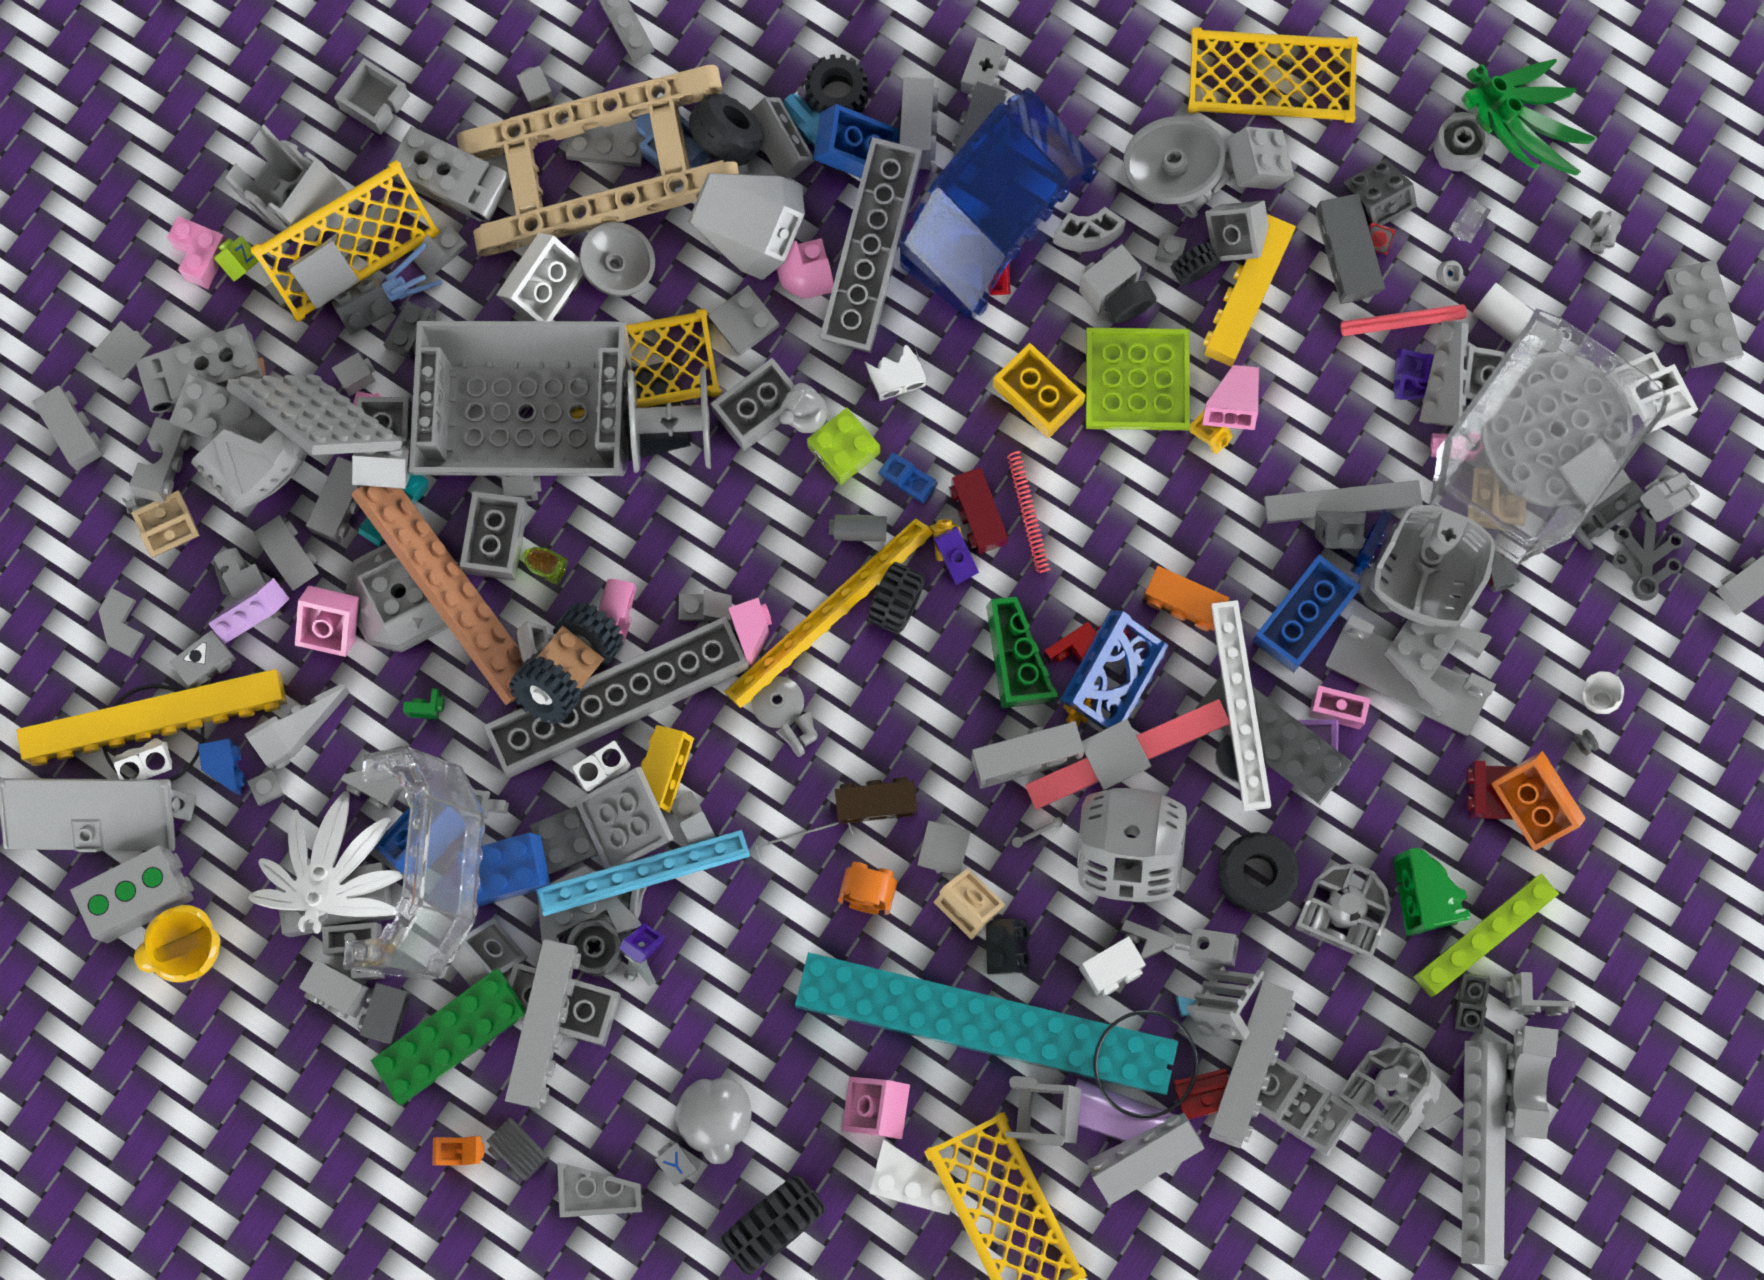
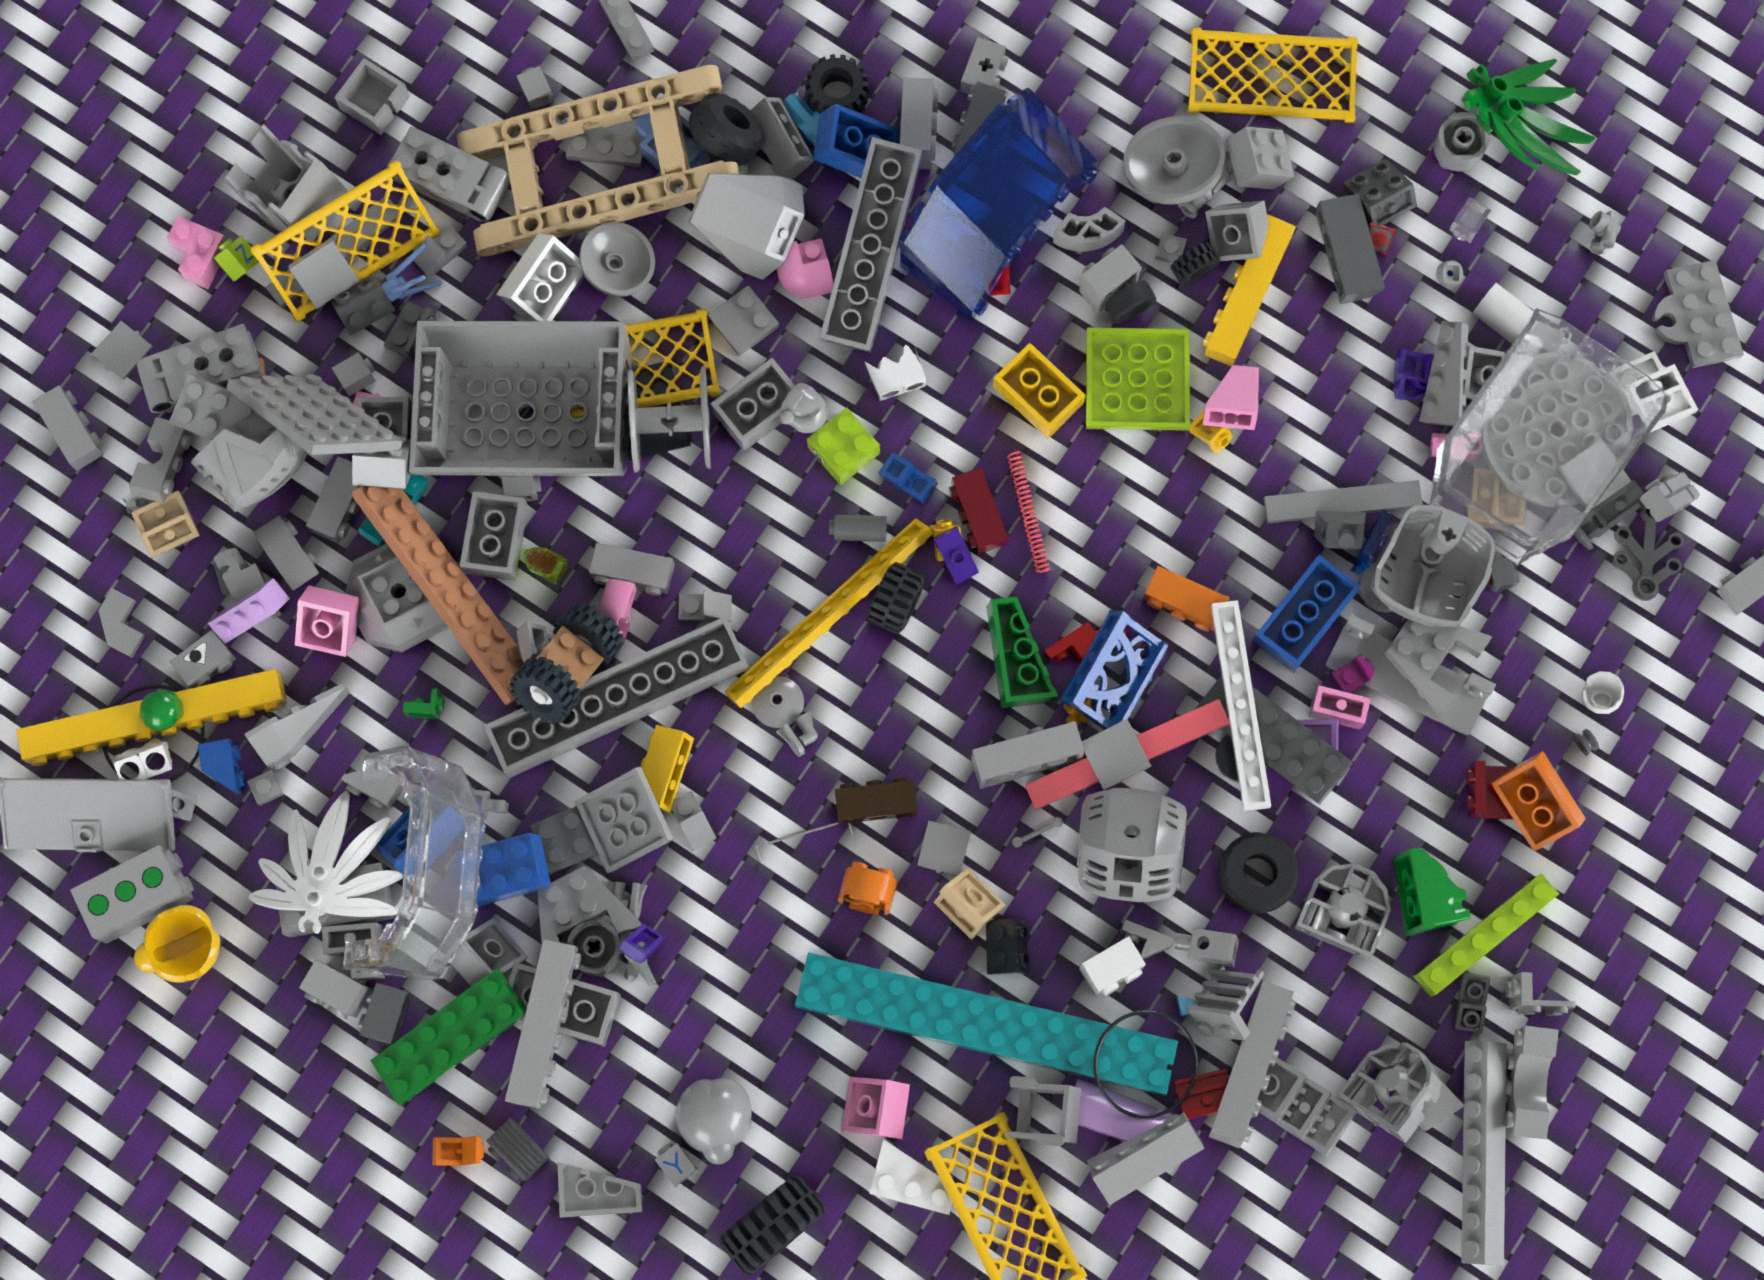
medium azure tile [536,830,750,916] -> none
white piece [571,740,631,792] -> none
bright pink slope [728,598,772,667] -> none
coral axle [1340,304,1467,336] -> none
none -> green hair [140,690,183,731]
none -> light grey brick [589,543,675,596]
none -> magenta bracket [1330,654,1375,693]

